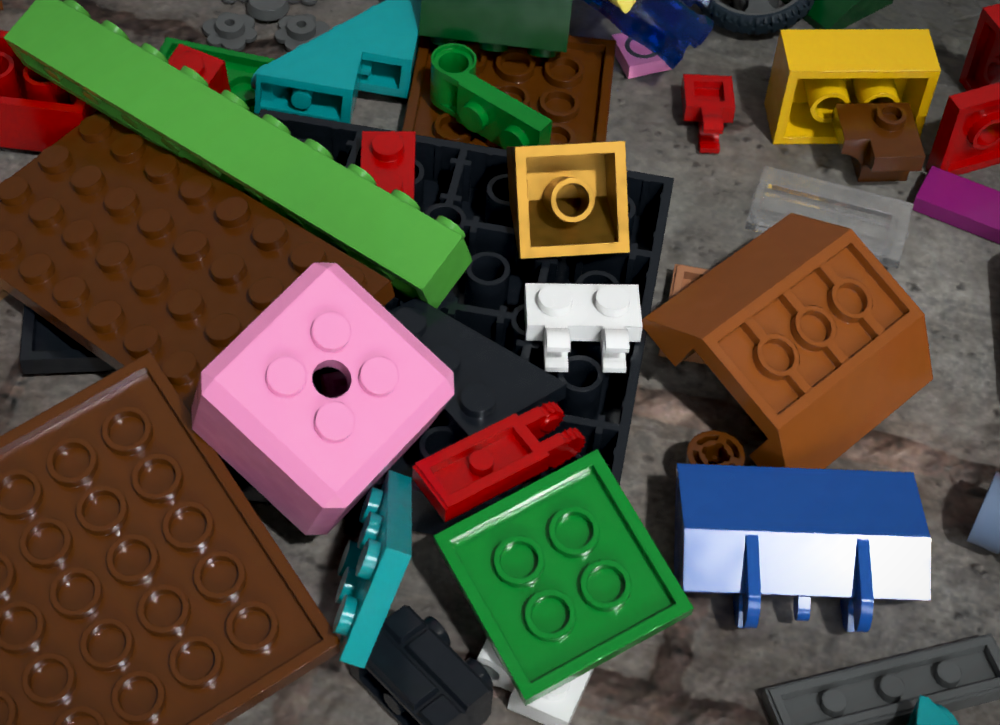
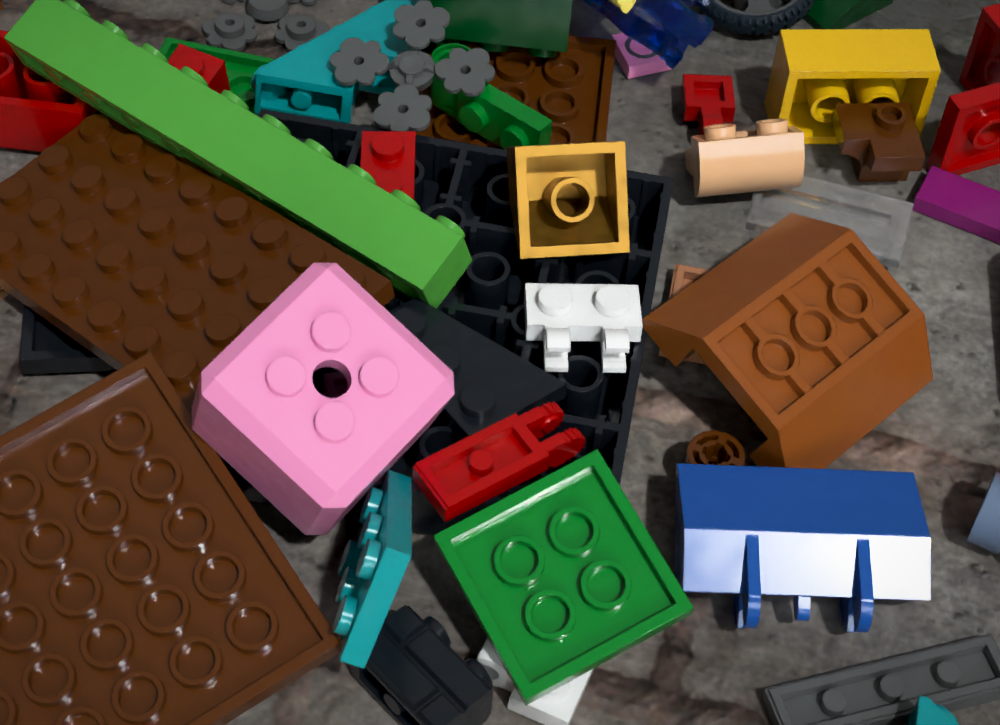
none -> dark grey plant [330,0,495,132]
none -> light nougat brick [685,119,805,198]

